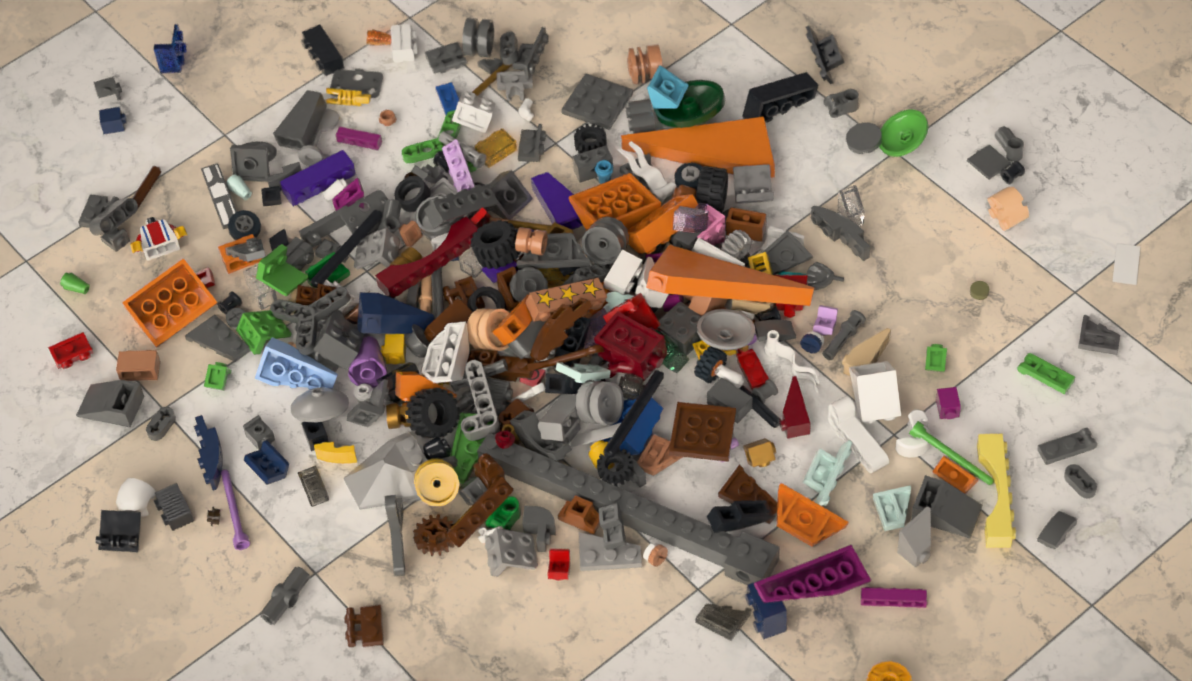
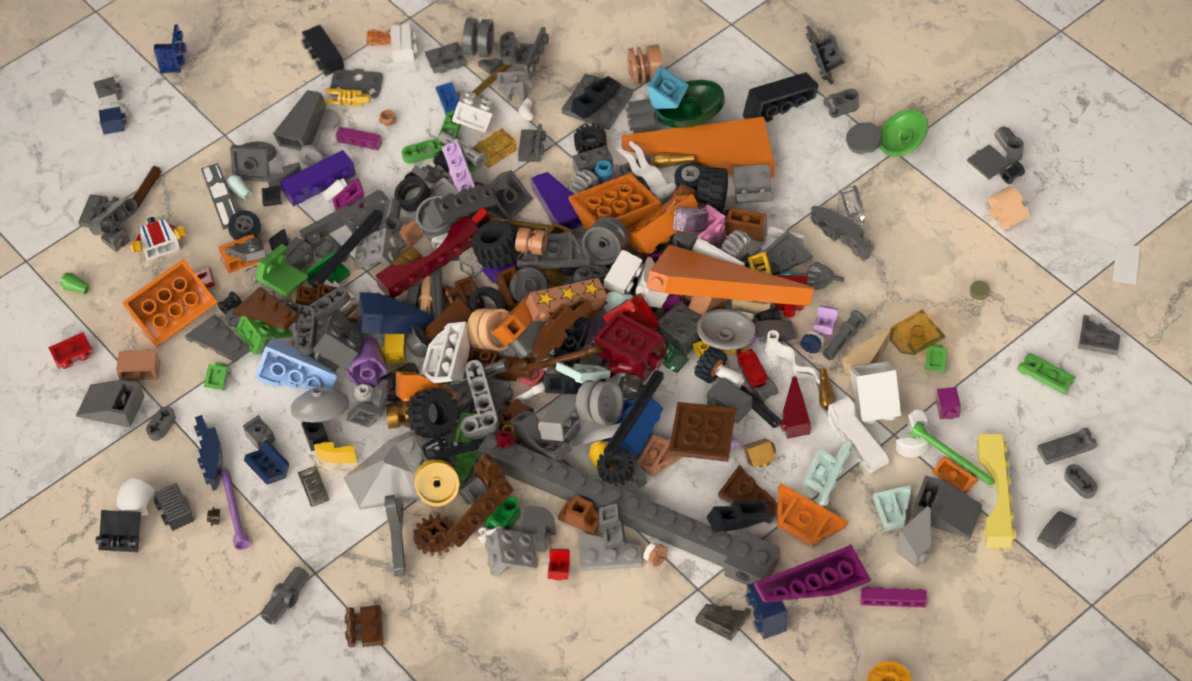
none -> reddish brown wing [233,287,299,330]
none -> black hinge [426,440,481,460]
none -> light grey gear [569,169,599,194]
none -> black slope [571,76,621,119]
none -> pearl gold piece [653,153,696,168]
none -> pearl gold piece [819,368,835,410]
none -> clear yellow slope [889,309,945,356]

